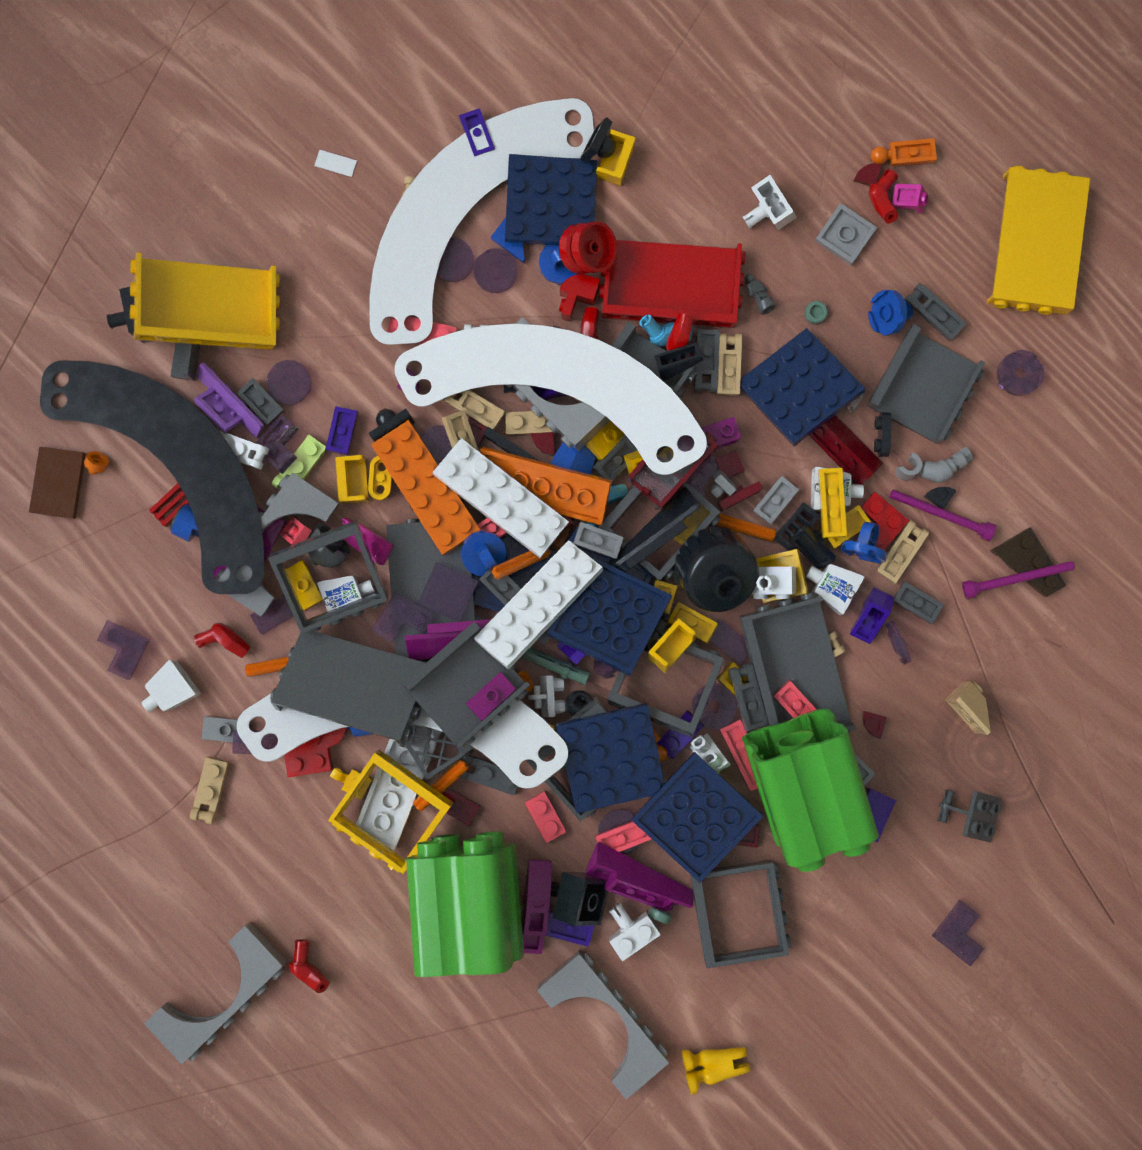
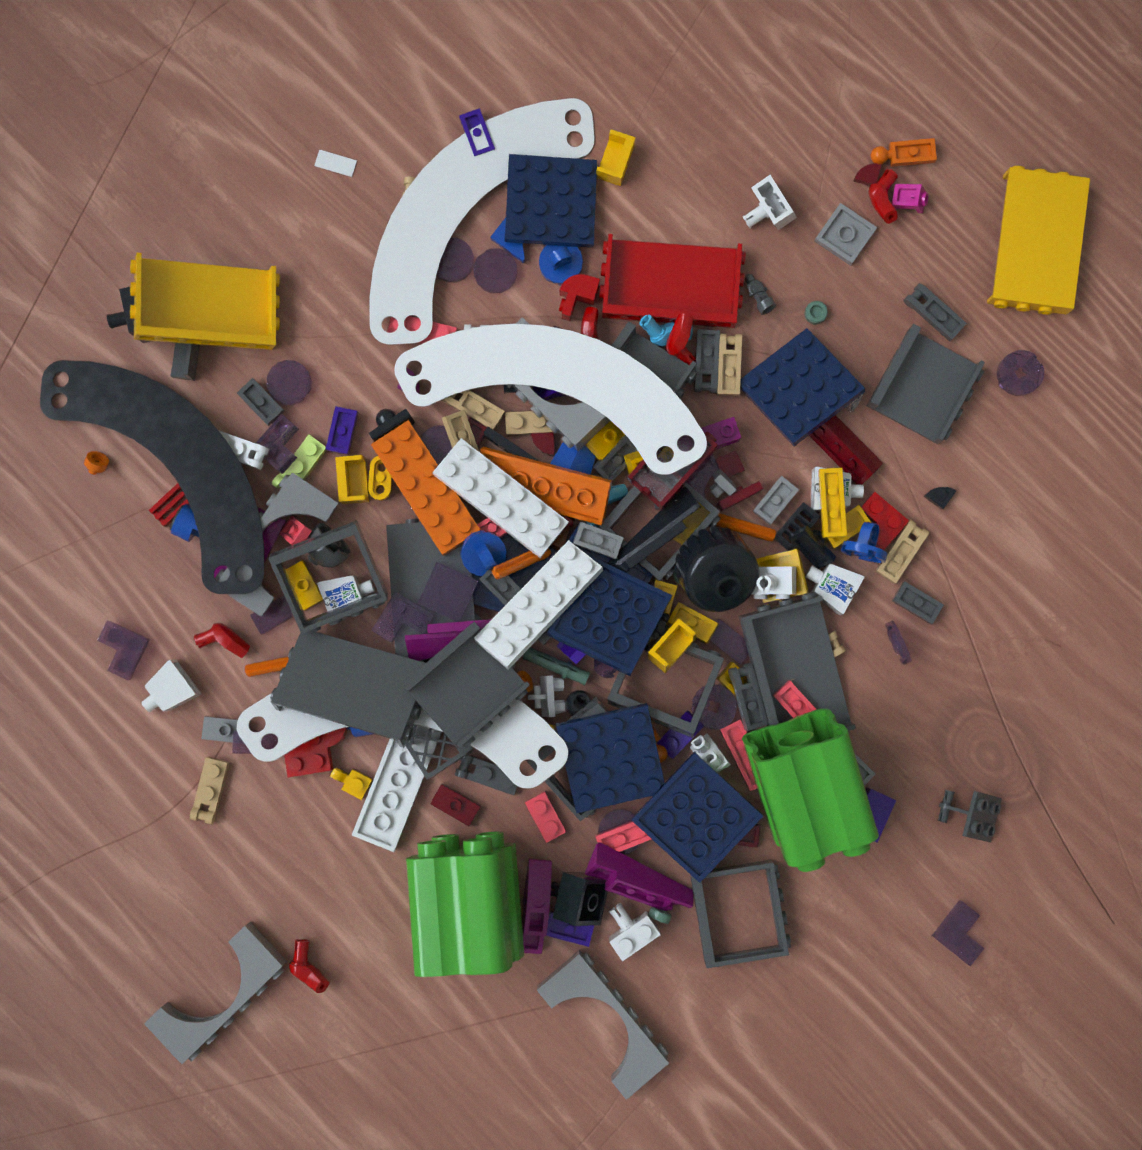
reddish brown tile [29,446,86,519] -> none
medium lavender bracket [194,362,264,438] -> none
yellow window [328,749,454,874] -> none
dark pink hinge [341,517,394,565] -> none
orange axle [413,759,469,811] -> none
magenta plate [465,672,516,721] -> none
red wheel [559,221,617,274] -> none
black tile [580,118,616,164] -> none
black slope [654,342,703,381] -> none
yellow piece [681,1047,751,1095] -> none
dark purple arch [850,587,894,644] -> none
dark red tile [862,711,887,739] -> none
blue tile [868,290,913,335] -> none
black plate [874,412,892,457] -> none
magenta piece [889,489,997,542] -> none
light grey piece [895,446,973,483] -> none
tan slope [944,681,991,735] -> none
magenta piece [962,561,1075,599] -> none
dark brown wing [990,527,1066,597] -> none

